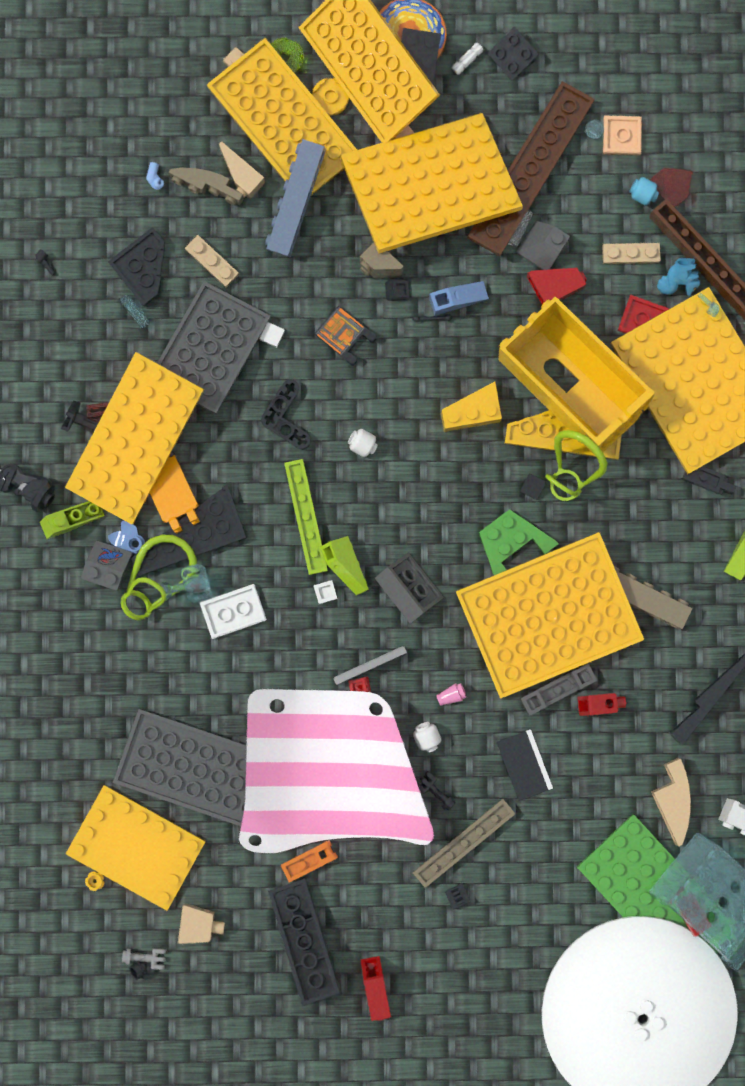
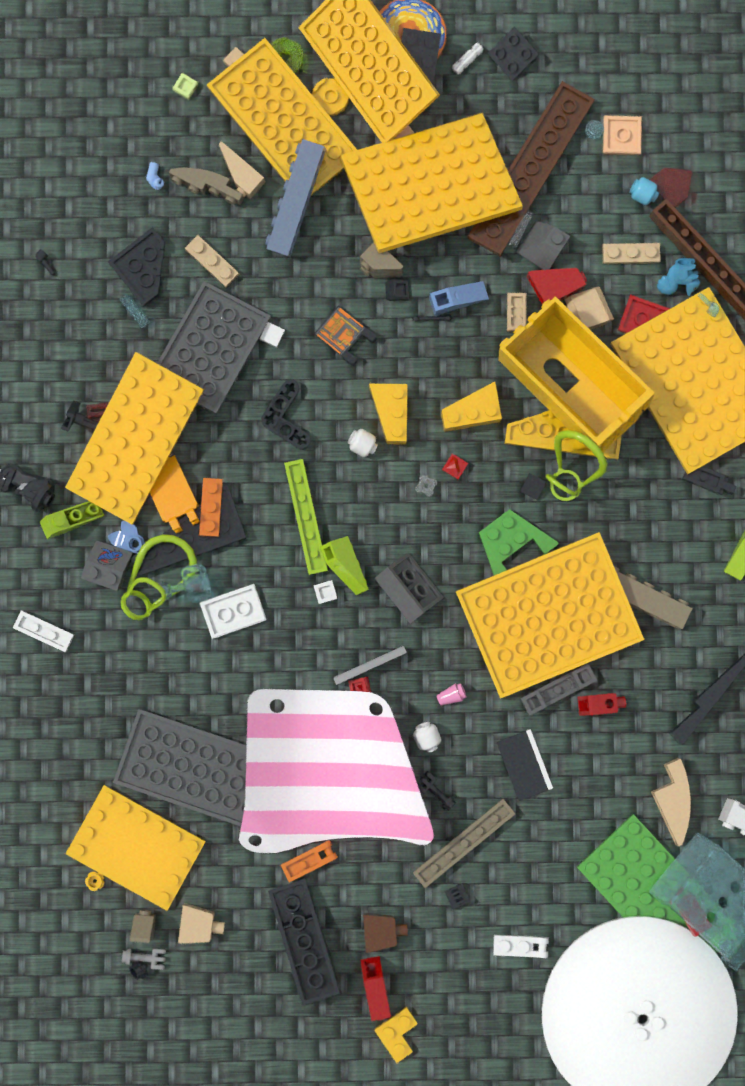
none -> white plate [13,611,74,652]
none -> dark tan slope [130,910,156,943]
none -> yellowish green tile [172,73,199,100]
none -> orange plate [199,478,223,537]
none -> reddish brown torso [363,913,408,953]
none -> yellow wedge [369,384,407,444]
none -> yellow plate [374,1006,418,1063]
none -> clear plate [415,475,437,497]
none -> red tile [442,454,468,480]
none -> white plate [493,934,549,958]
none -> tan plate [507,293,526,332]
none -> tan slope [564,287,614,330]

